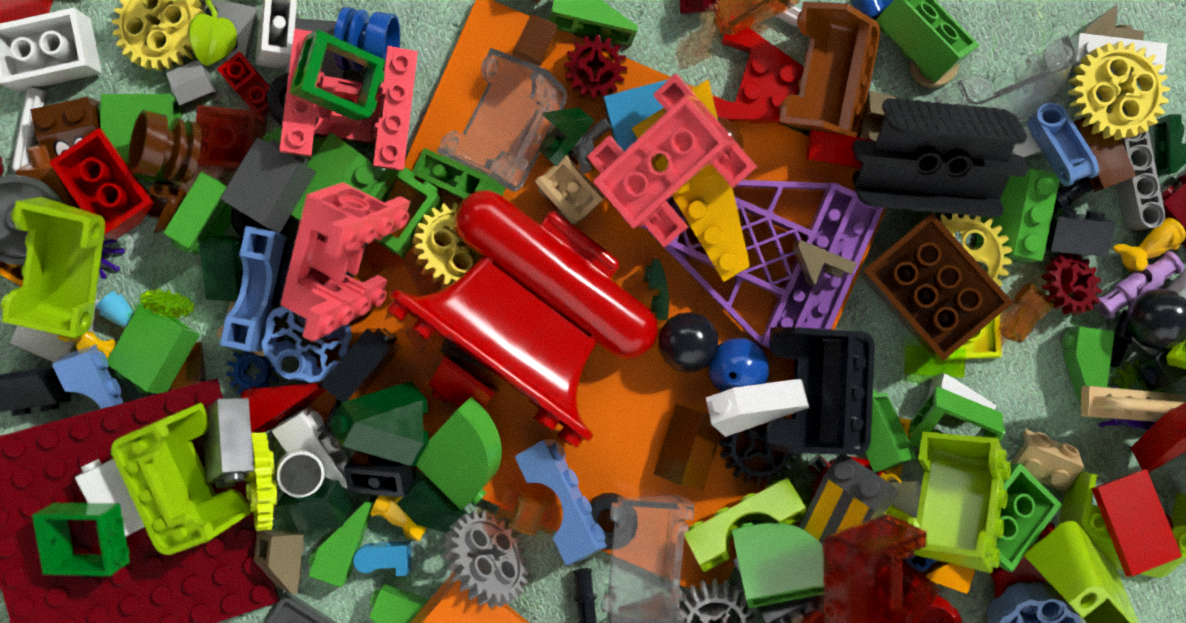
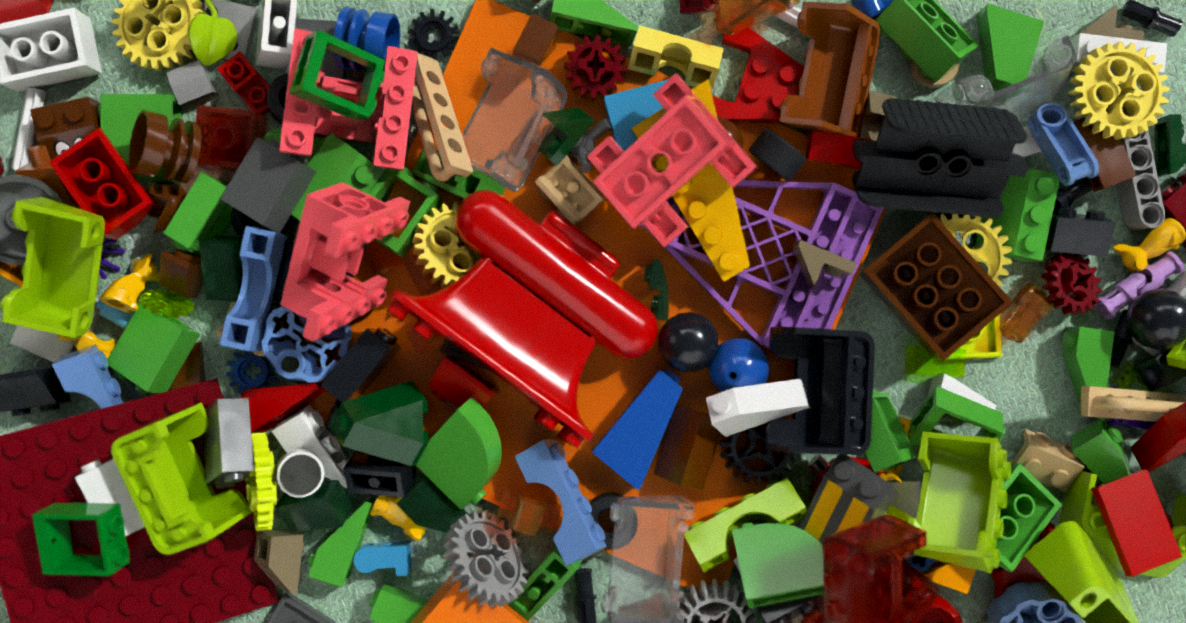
none -> yellow animal [99,253,160,314]
none -> reddish brown slope [159,249,211,299]
none -> black gear [408,9,459,60]
none -> tan piece [411,53,473,182]
none -> bright green slope [508,544,582,621]
none -> blue slope [592,368,683,490]
none -> light yellow arch [628,26,723,92]
none -> black tyre [749,128,806,181]
none -> bright green slope [977,4,1044,95]
none -> bright green slope [1071,419,1131,484]
none -> black axle [1121,0,1183,37]

